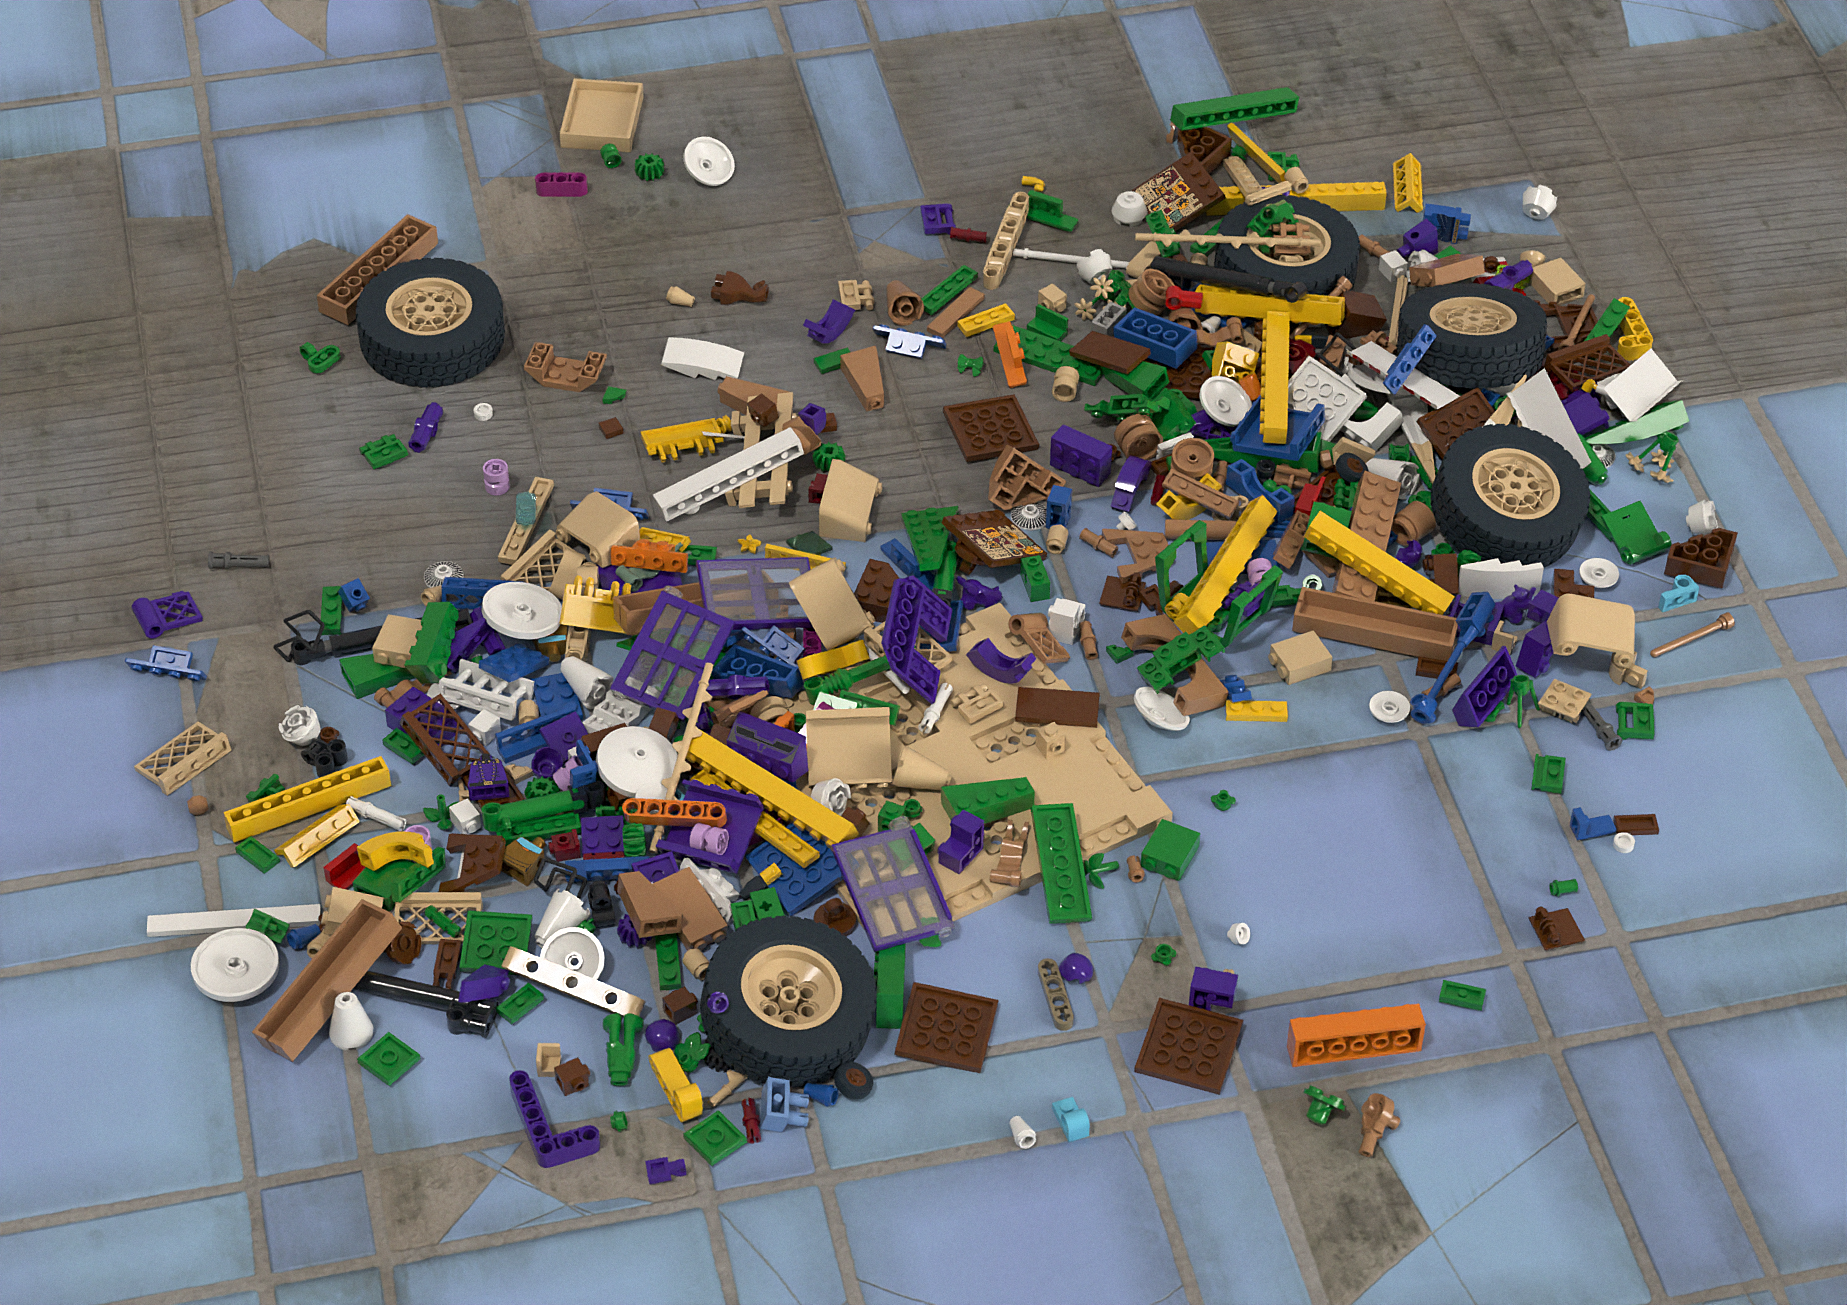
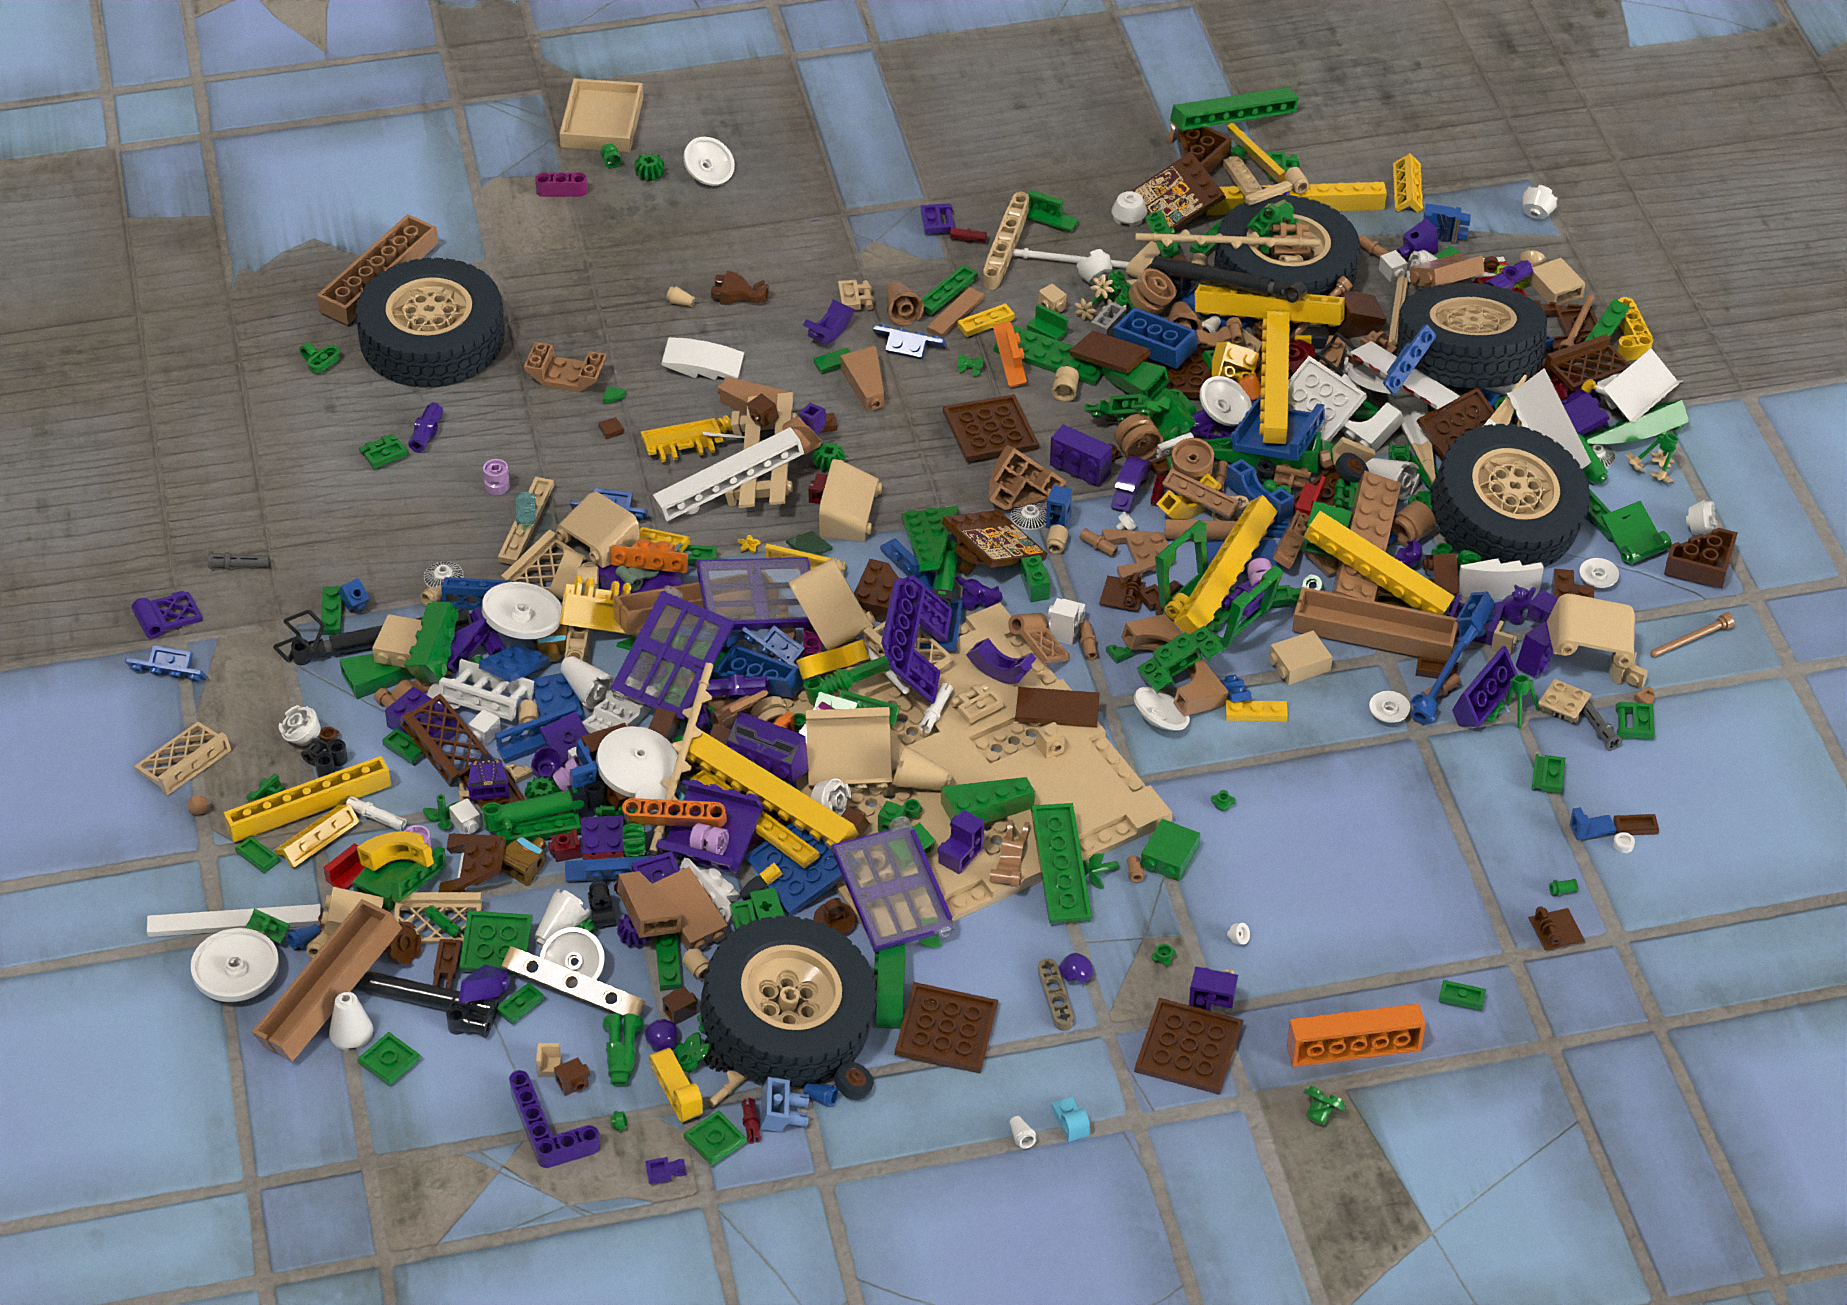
white tile [473,403,493,421] -> none
black piece [534,858,587,899] -> none
dark purple plate [707,991,729,1013] -> none
yellow arm [1022,176,1045,192] -> none
red piece [1166,286,1203,310] -> none
medium nougat pin [1358,1093,1400,1157] -> none
medium azure plate [1658,575,1699,613] -> none

